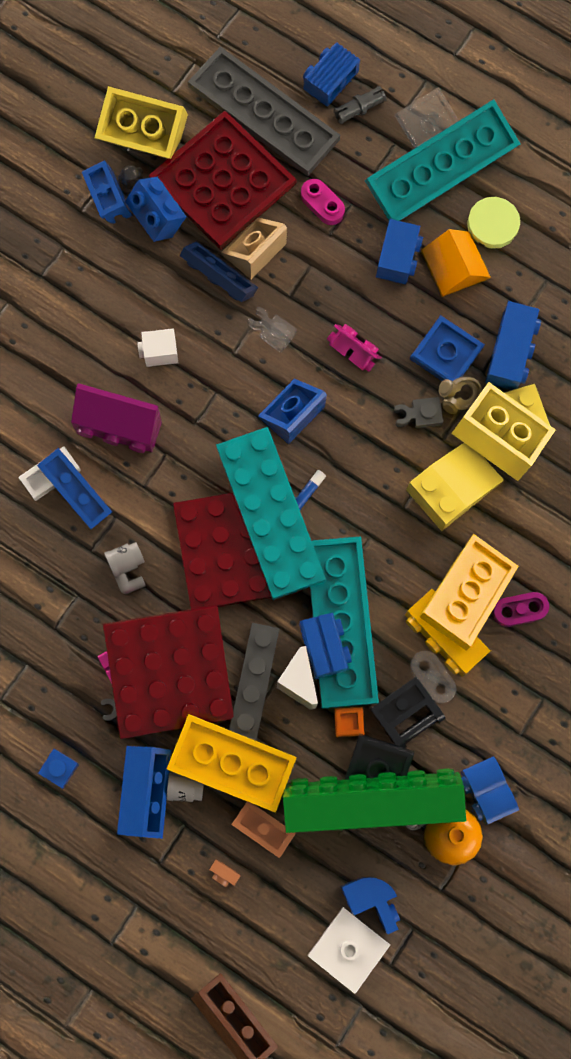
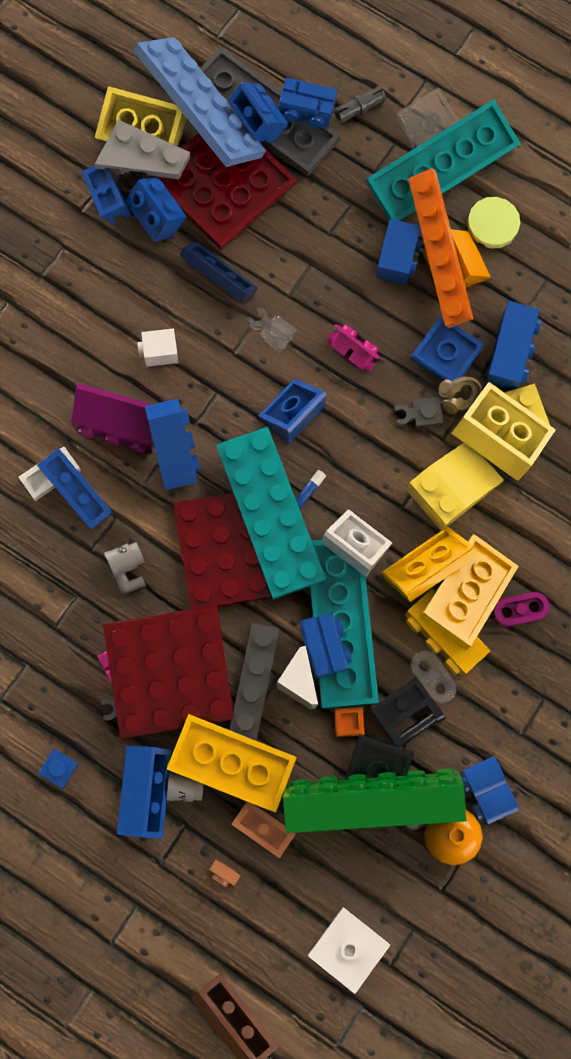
tan slope [221,218,287,280] -> none
dark pink plate [301,179,345,225] -> none
blue brick [303,42,360,107] -> none
blue brick [340,877,400,934] -> none
none -> light grey wing [95,120,190,179]
none -> medium blue plate [133,37,266,167]
none -> blue brick [145,399,200,490]
none -> blue brick [228,82,288,142]
none -> blue brick [279,77,337,128]
none -> white slope [322,509,392,577]
none -> yellow tile [381,527,479,602]
none -> orange plate [408,168,474,328]

